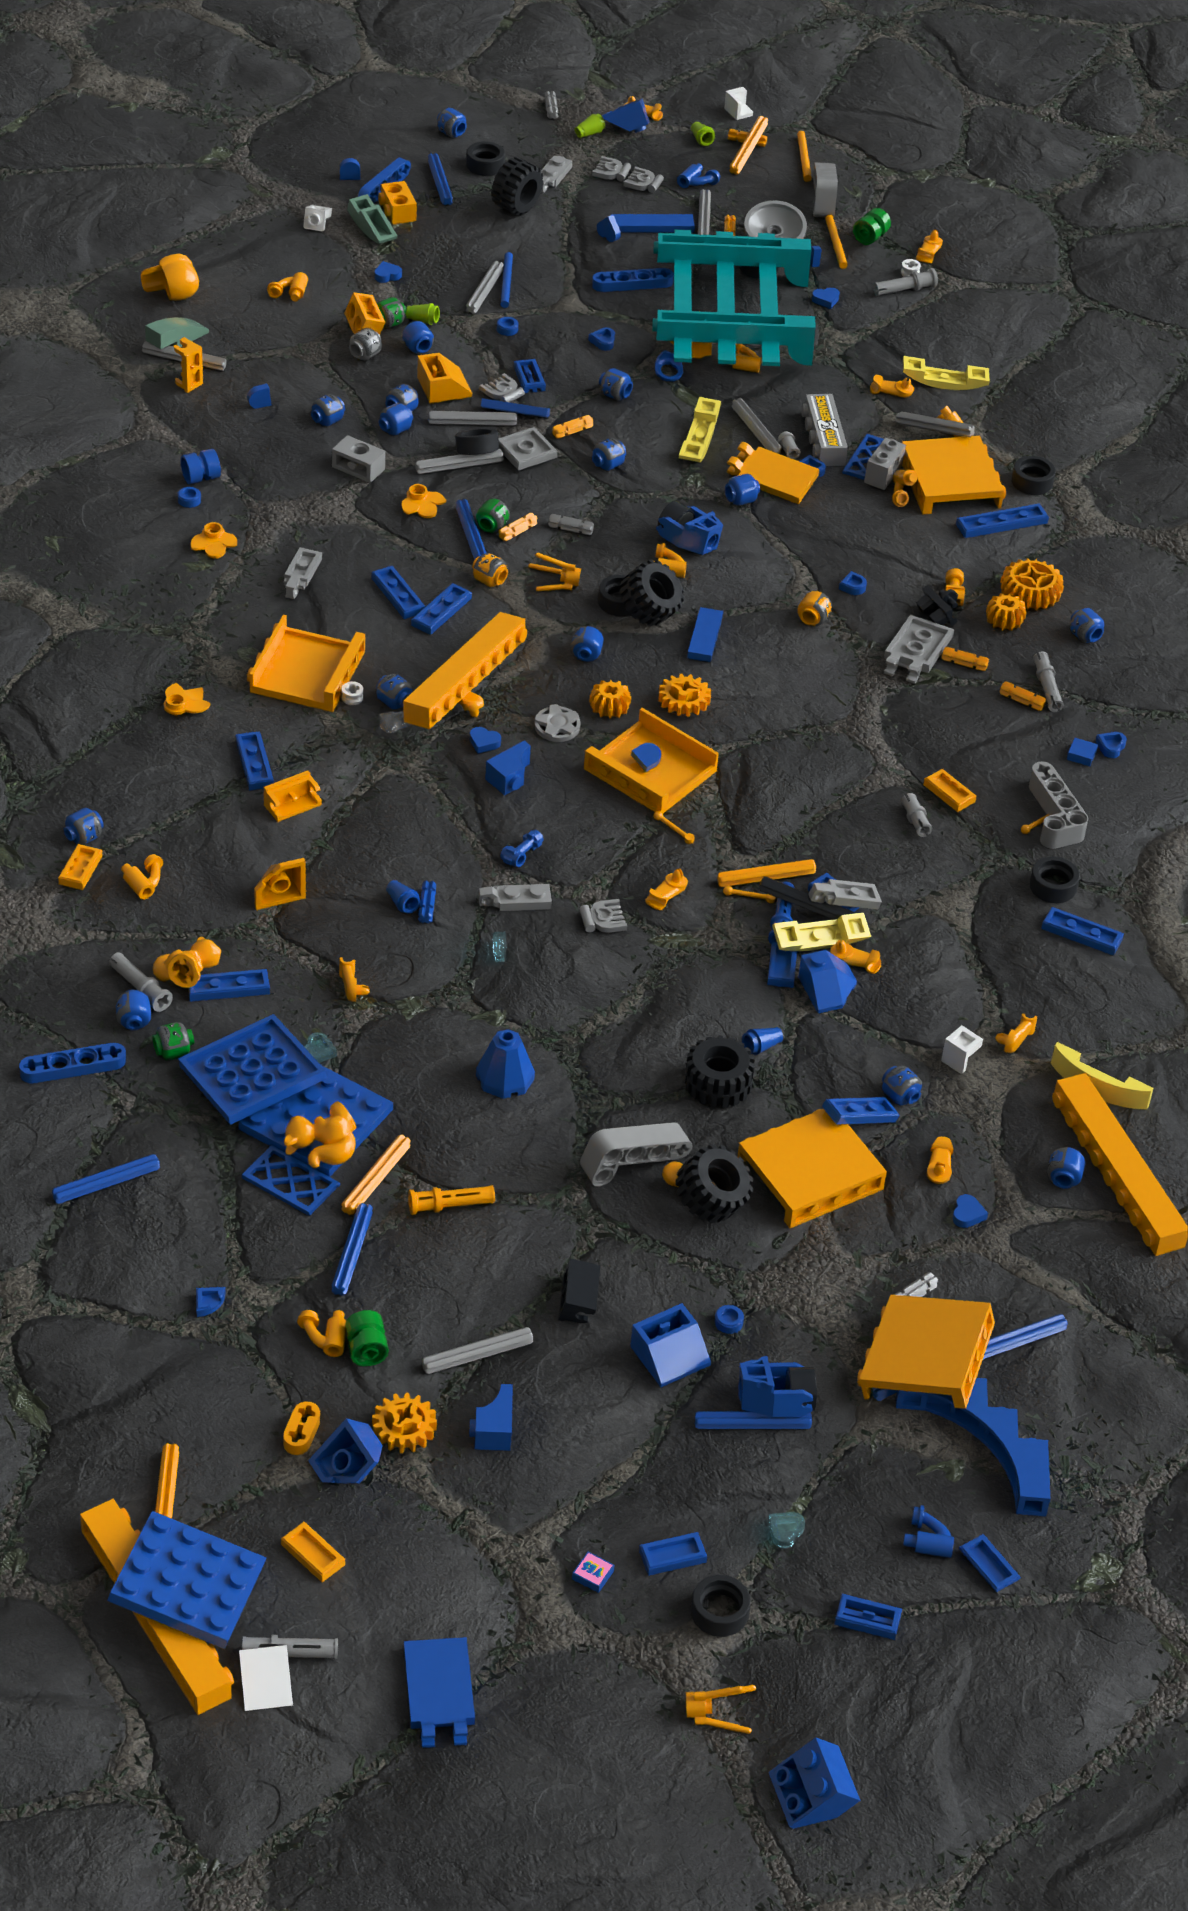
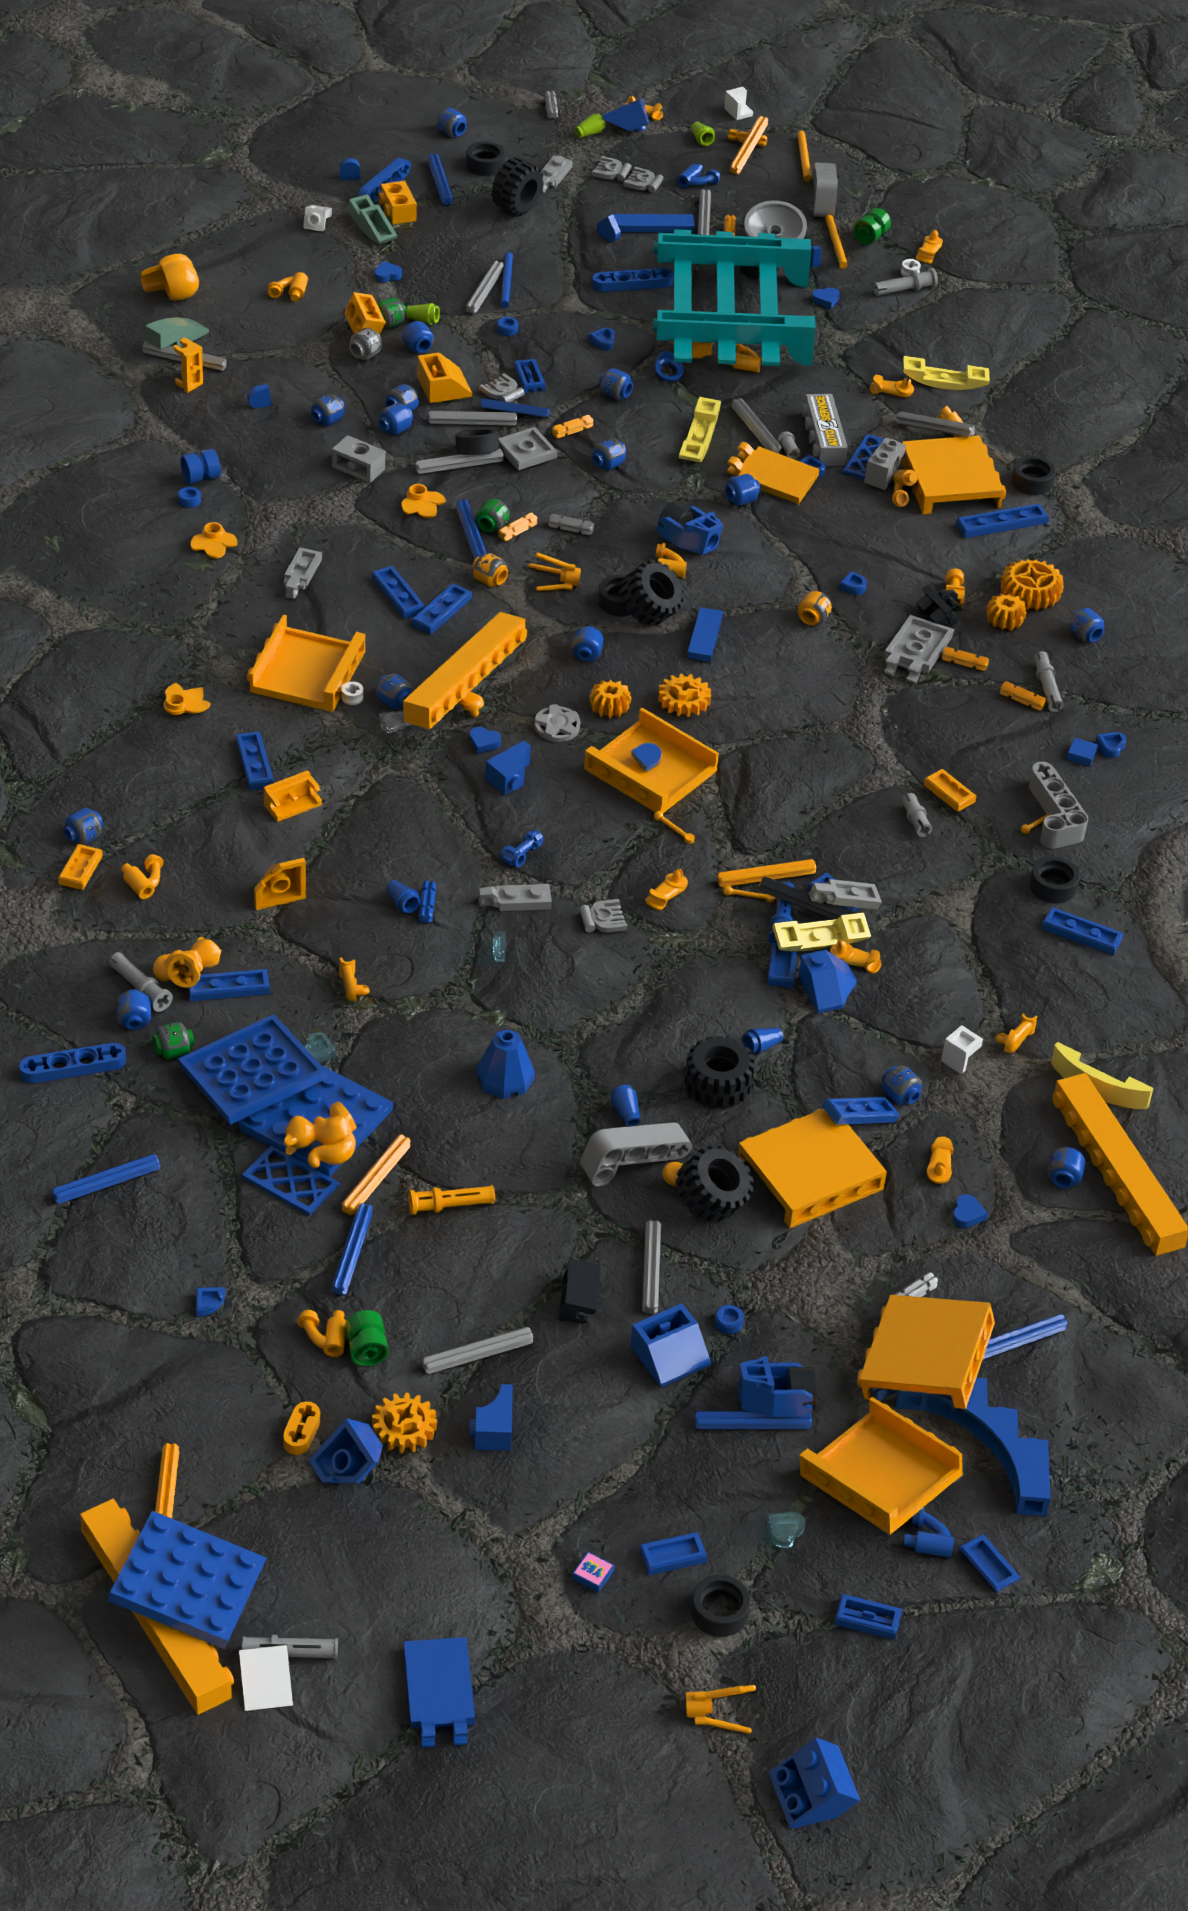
light orange tile [281,1522,345,1582] -> none
none -> blue cone [610,1085,641,1127]
none -> light grey axle [642,1220,661,1314]
none -> light orange panel [799,1397,962,1535]

